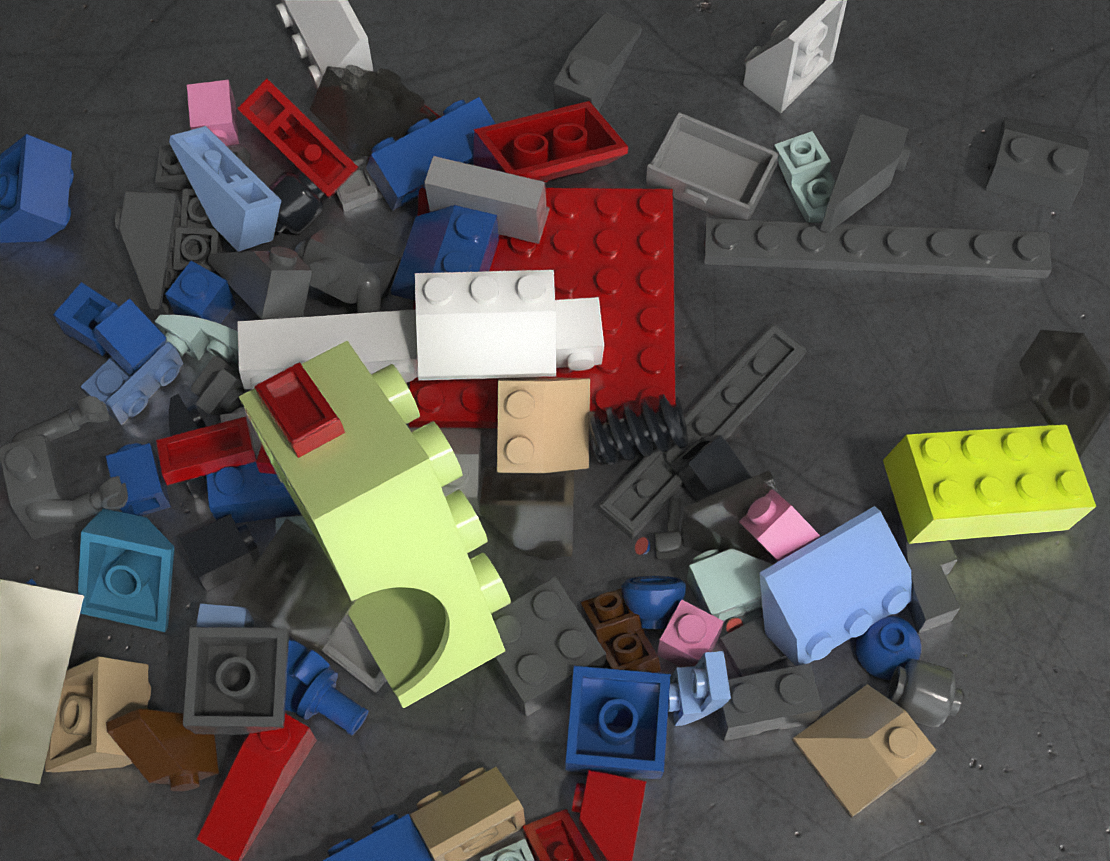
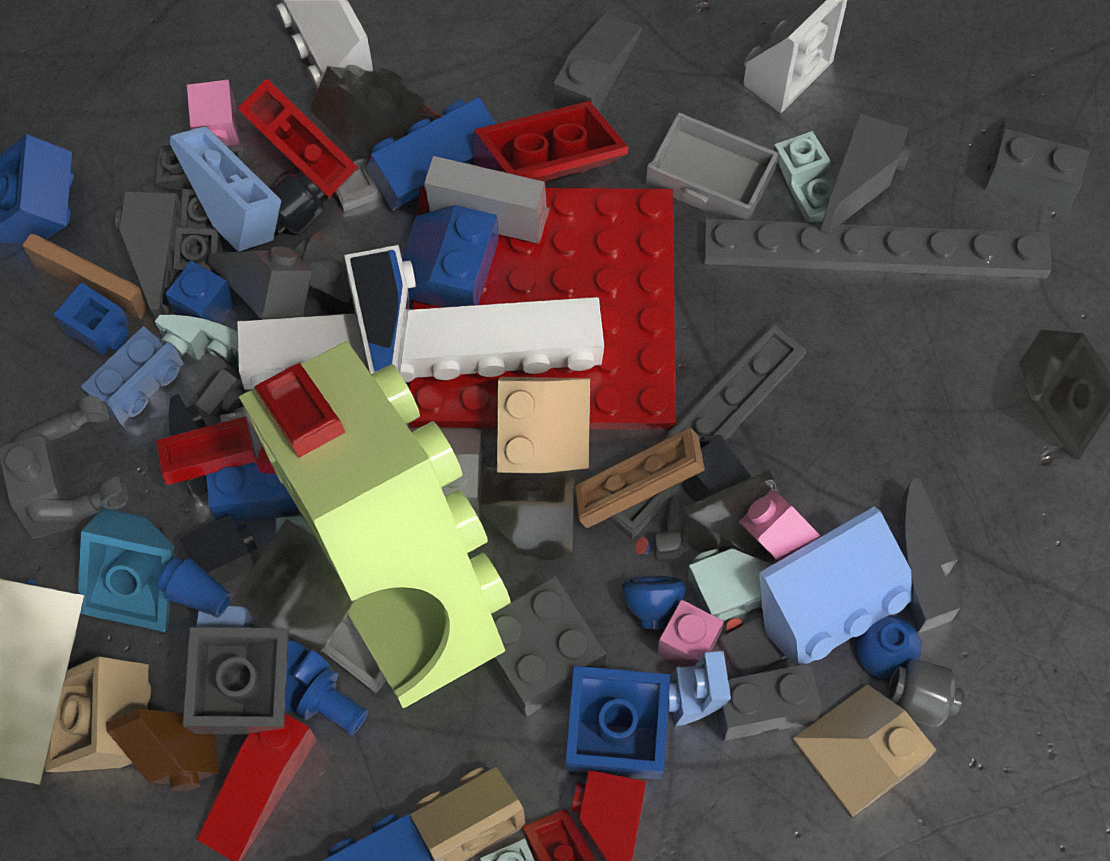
blue brick [94,298,167,377] -> none
blue brick [105,443,171,516] -> none
white slope [415,270,556,380] -> none
reddish brown slope [580,588,661,673] -> none
black piece [589,394,688,465] -> none
neon yellow brick [883,424,1097,544] -> none
none -> medium nougat tile [22,234,149,320]
none -> blue cone [157,556,232,618]
none -> slope [344,245,416,374]
none -> medium nougat tile [574,428,705,528]

